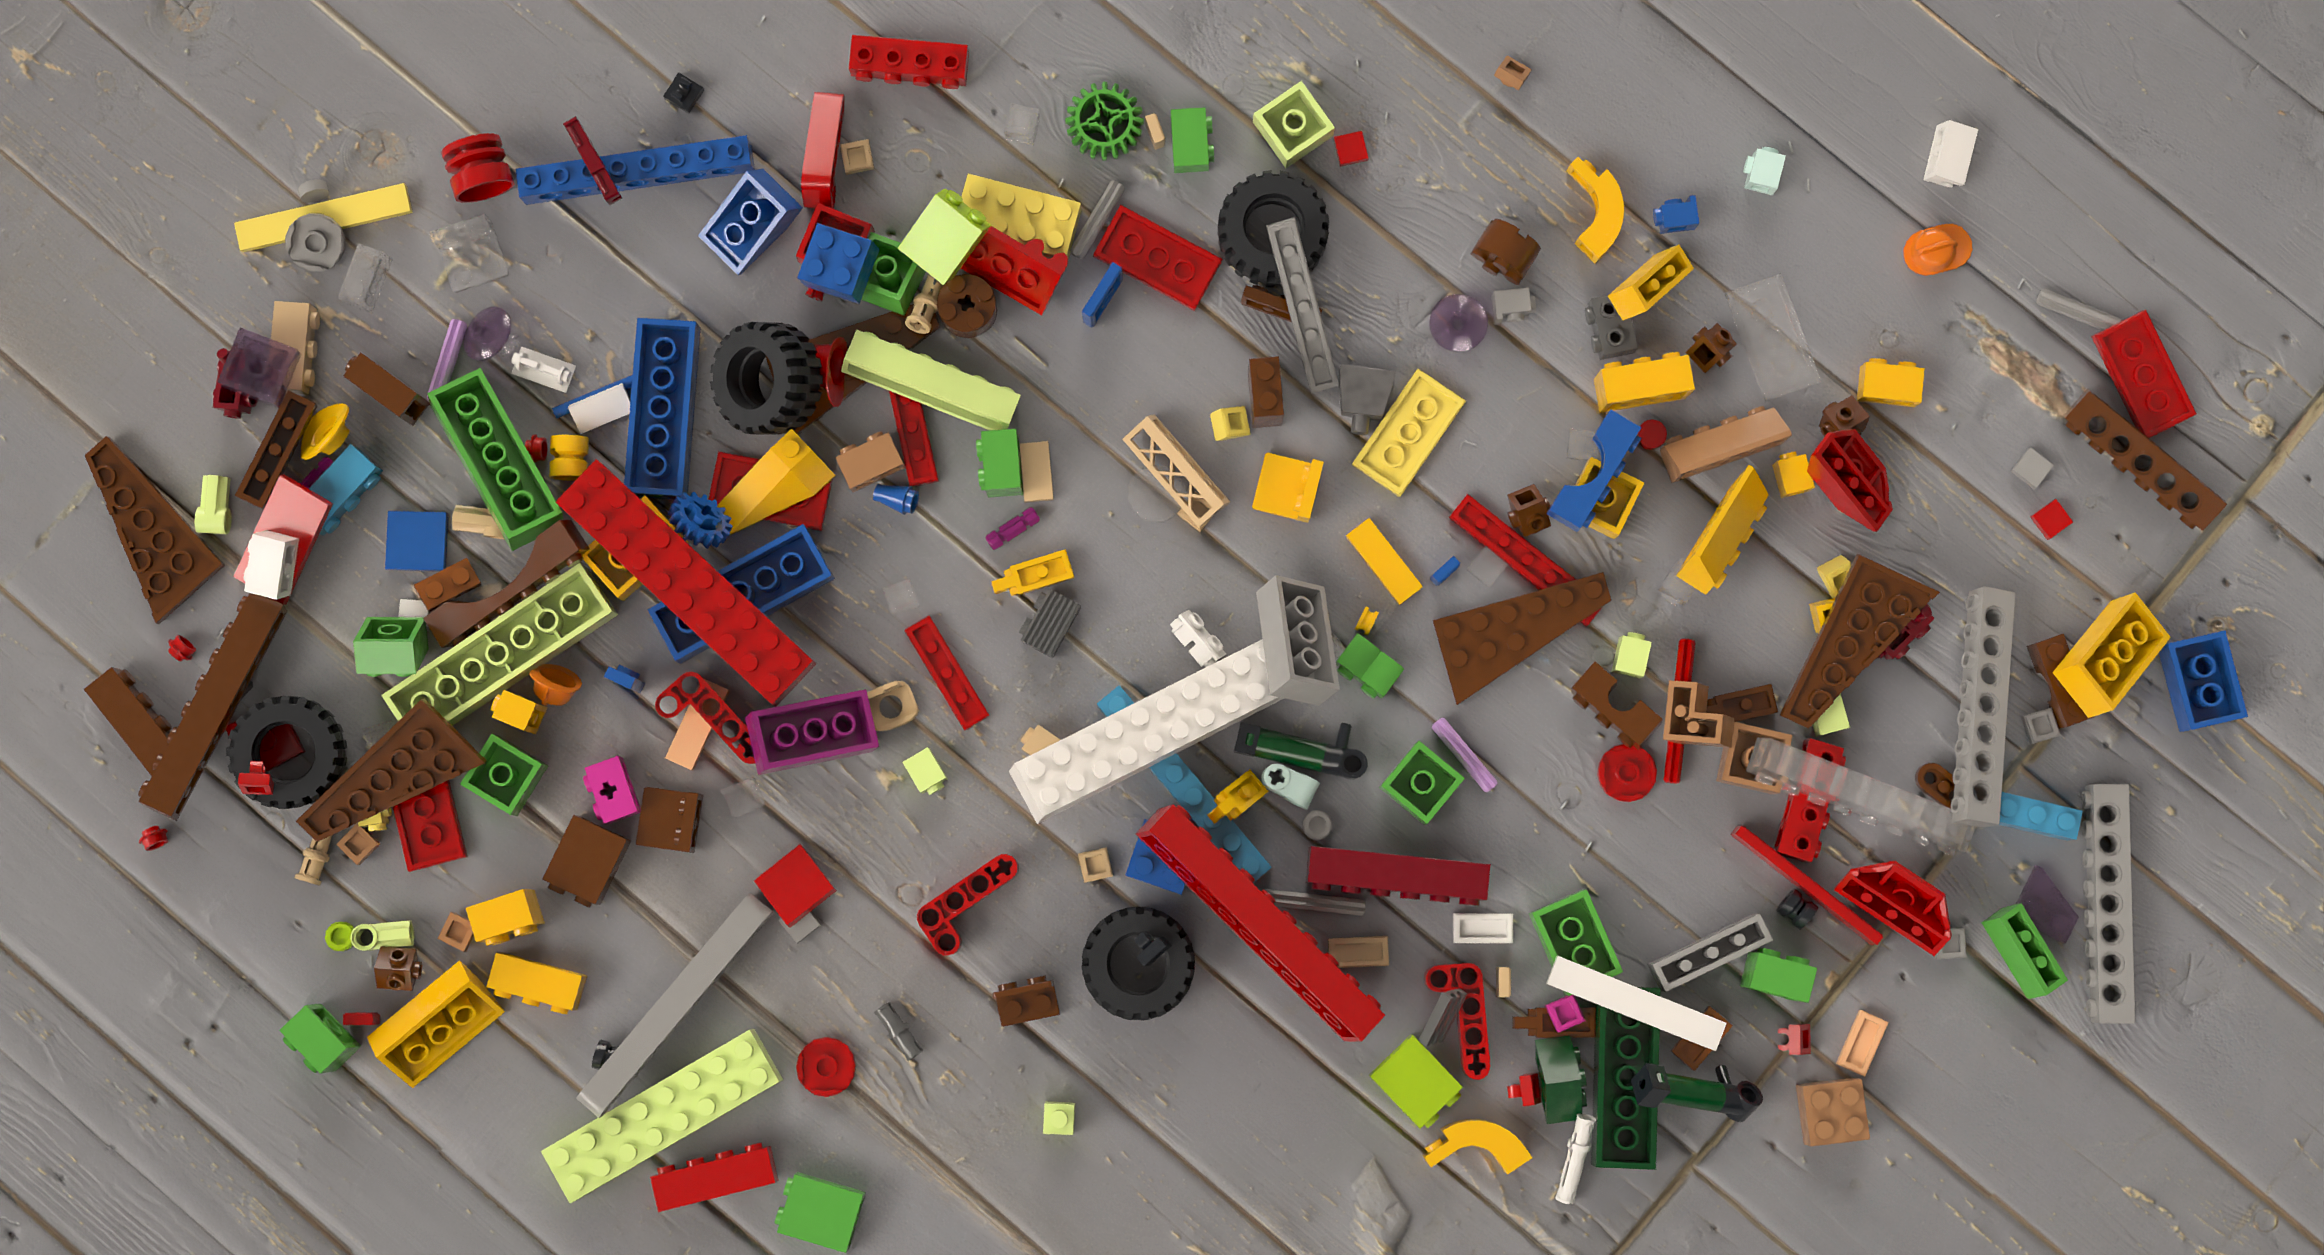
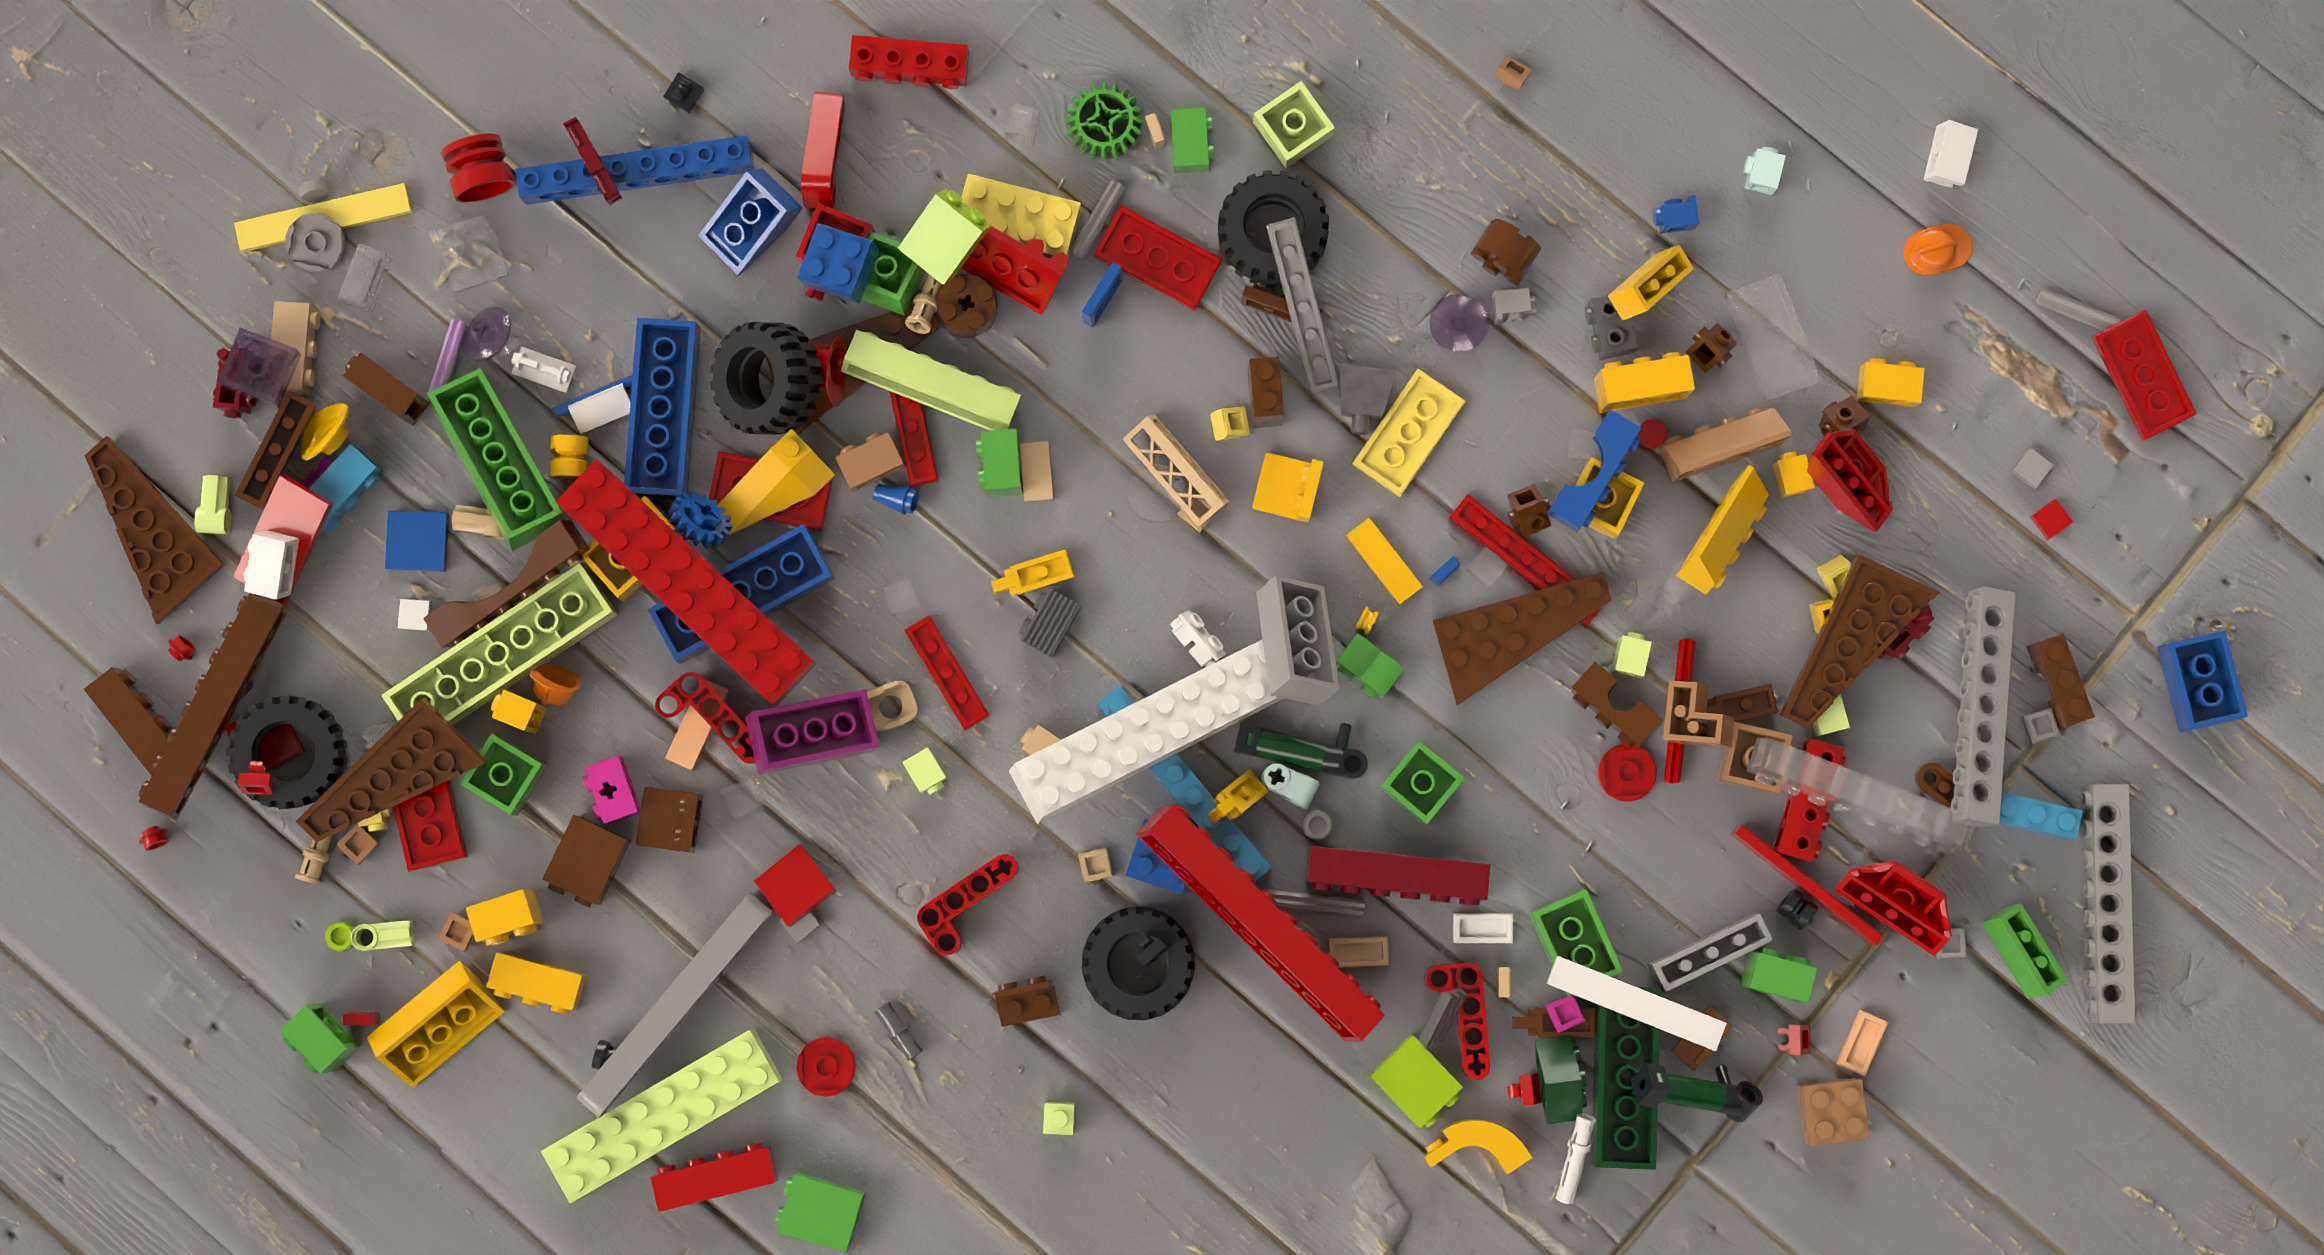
bright green brick [353,617,429,677] -> none
reddish brown brick [374,946,422,991] -> none
dark orange plate [414,558,481,613] -> none
red plate [525,434,548,463] -> none
blue plate [604,664,645,693] -> none
tan tile [840,139,874,175] -> none
magenta axle [985,507,1040,550] -> none
red tile [1333,131,1369,167] -> none
lavender axle [1432,718,1497,792] -> none
yellow arch [1567,157,1624,264] -> none
clear purple wing [2016,865,2079,944] -> none
yellow brick [2052,592,2171,718] -> none
reddish brown brick [2064,388,2227,531] -> none

